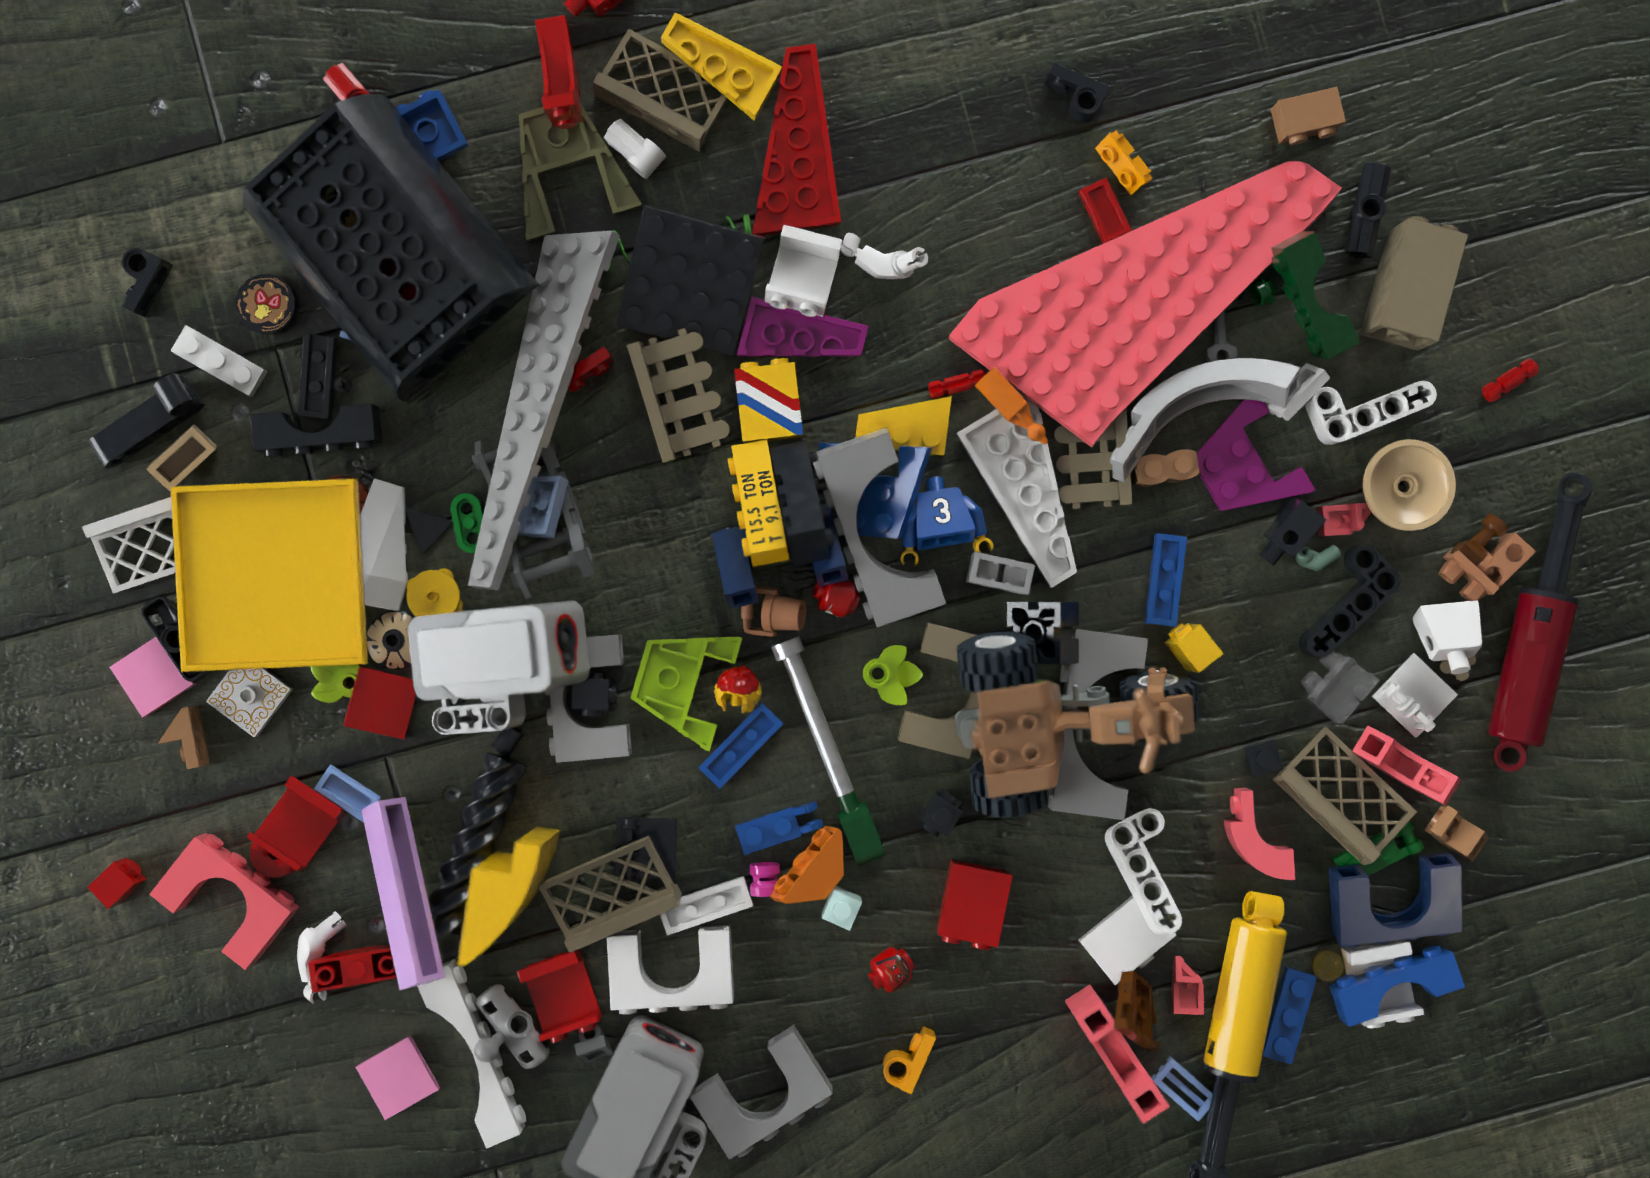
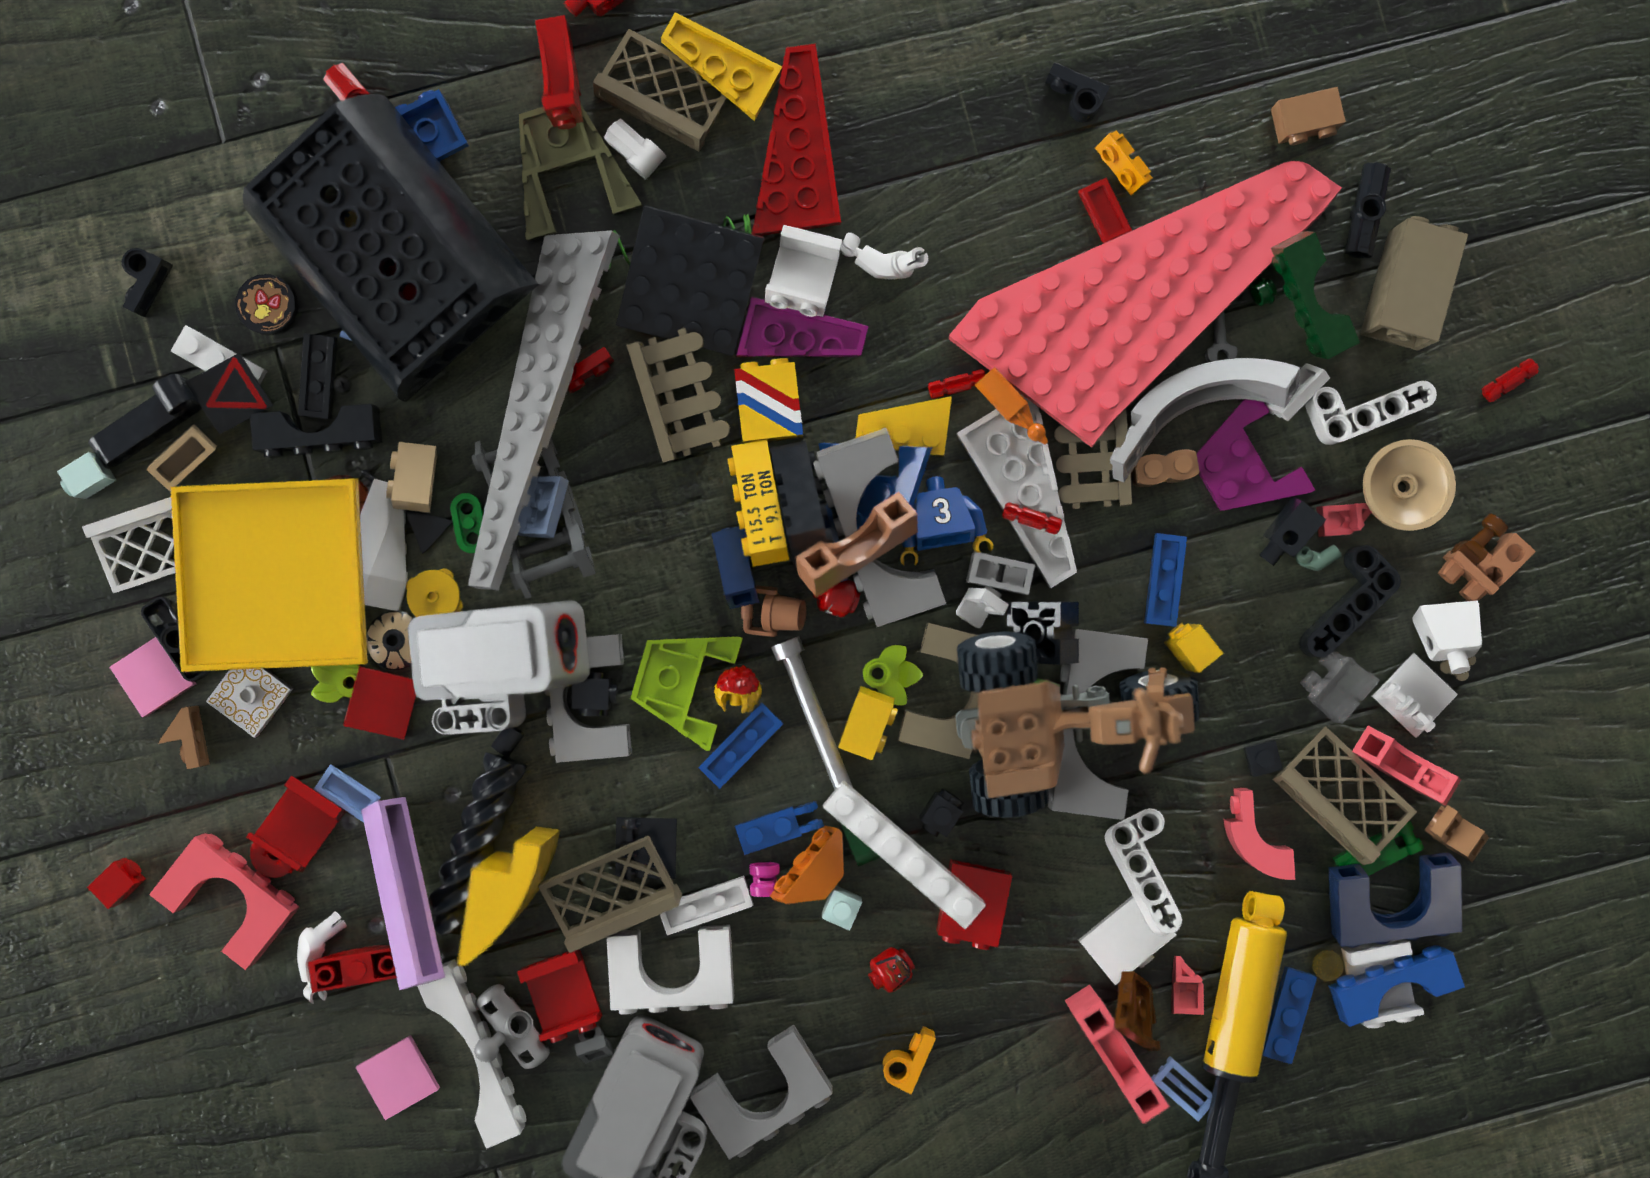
dark red piece [1487,473,1592,771] -> none
none -> light aqua brick [57,452,116,499]
none -> black piece [186,352,273,434]
none -> tan brick [386,442,437,513]
none -> nougat arch [796,492,918,597]
none -> white brick [823,780,986,929]
none -> yellow brick [838,686,898,760]
none -> white bracket [956,586,1009,628]
none -> red axle [1002,502,1062,534]

